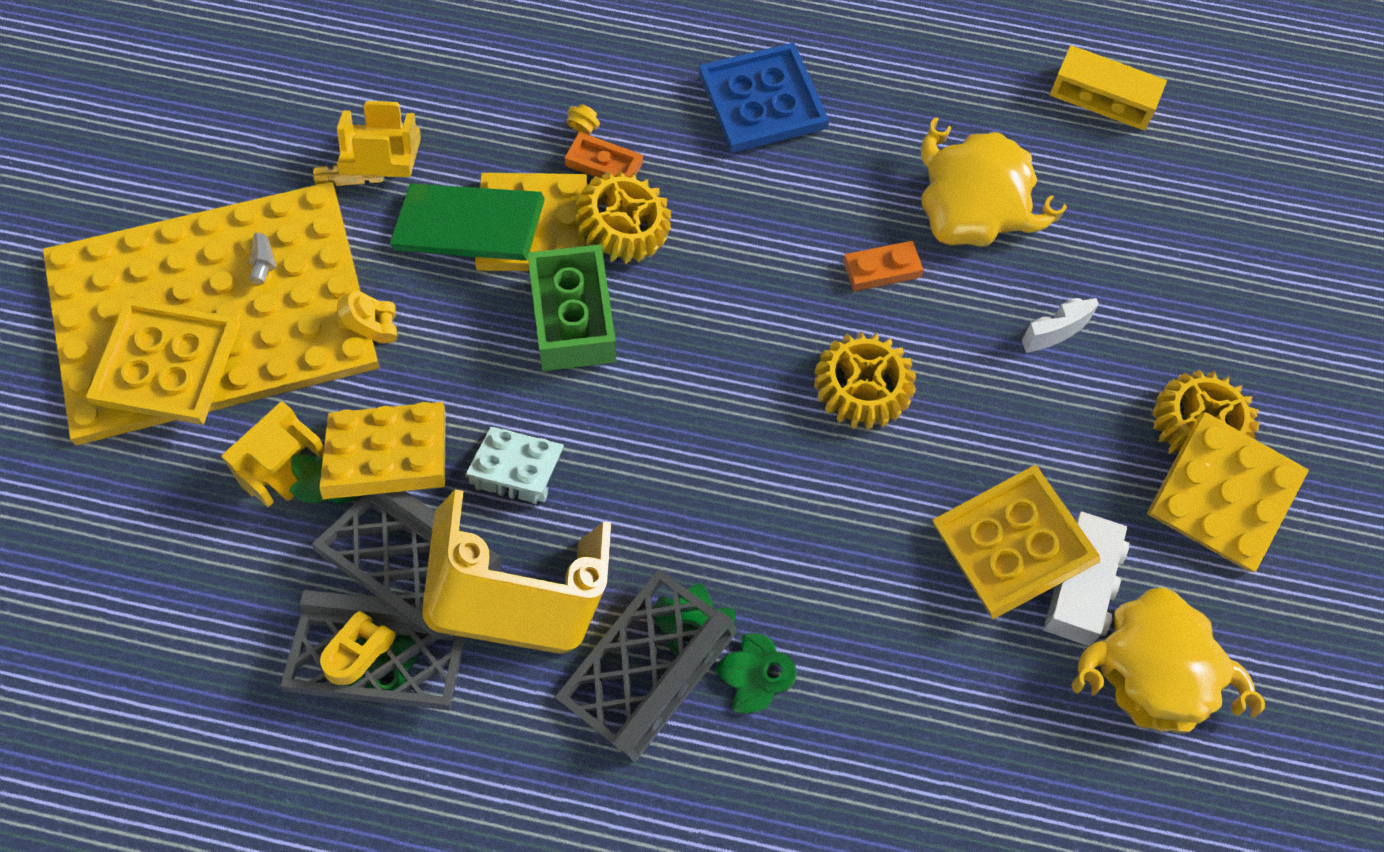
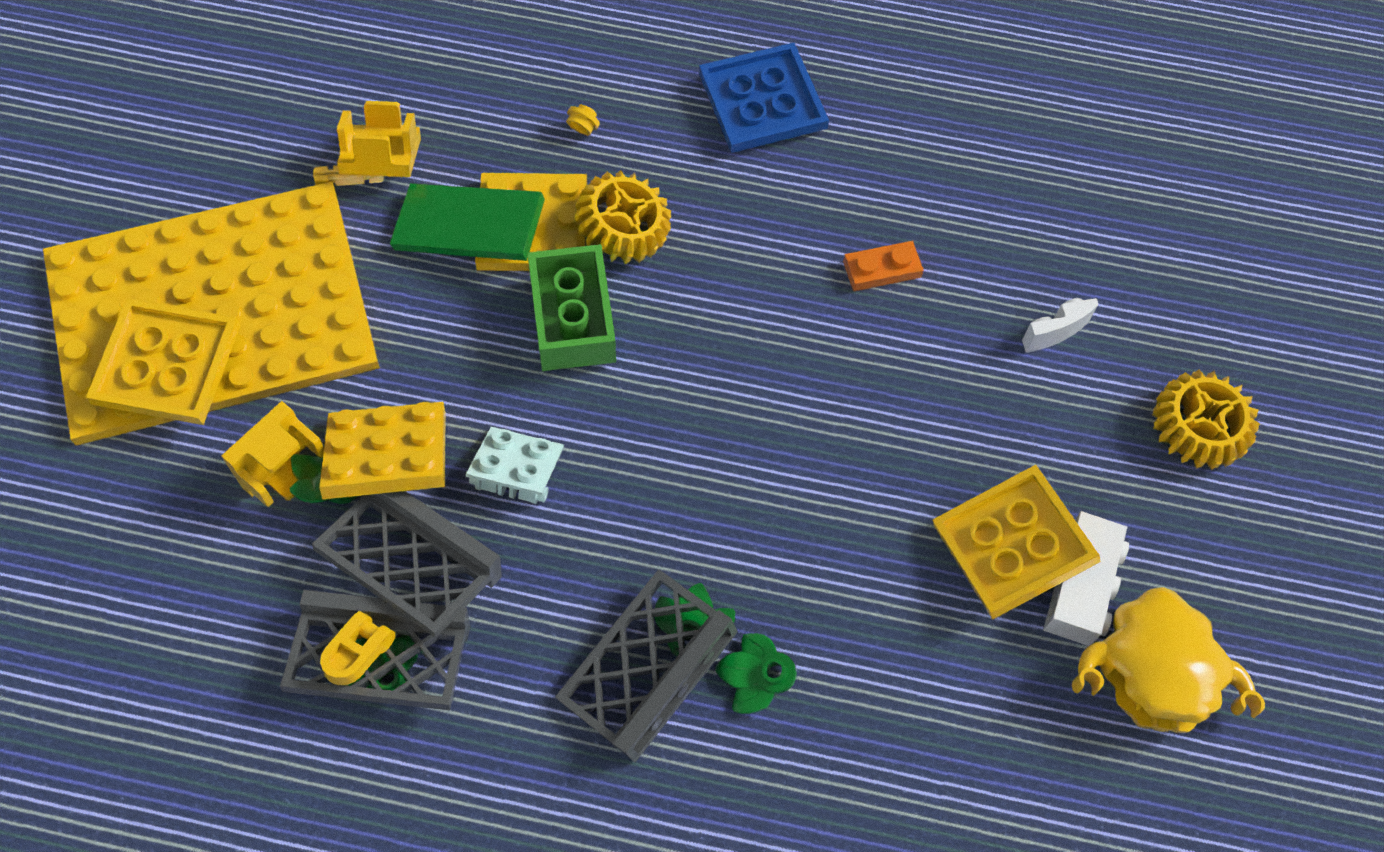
light grey bar [249,233,276,285] -> none
yellow plate [337,290,397,344] -> none
yellow windscreen [422,489,611,654] -> none
orange plate [565,132,643,178] -> none
yellow gear [814,331,916,430] -> none
yellow piece [921,118,1067,247] -> none
yellow brick [1049,45,1167,131] -> none
yellow plate [1146,412,1309,572] -> none

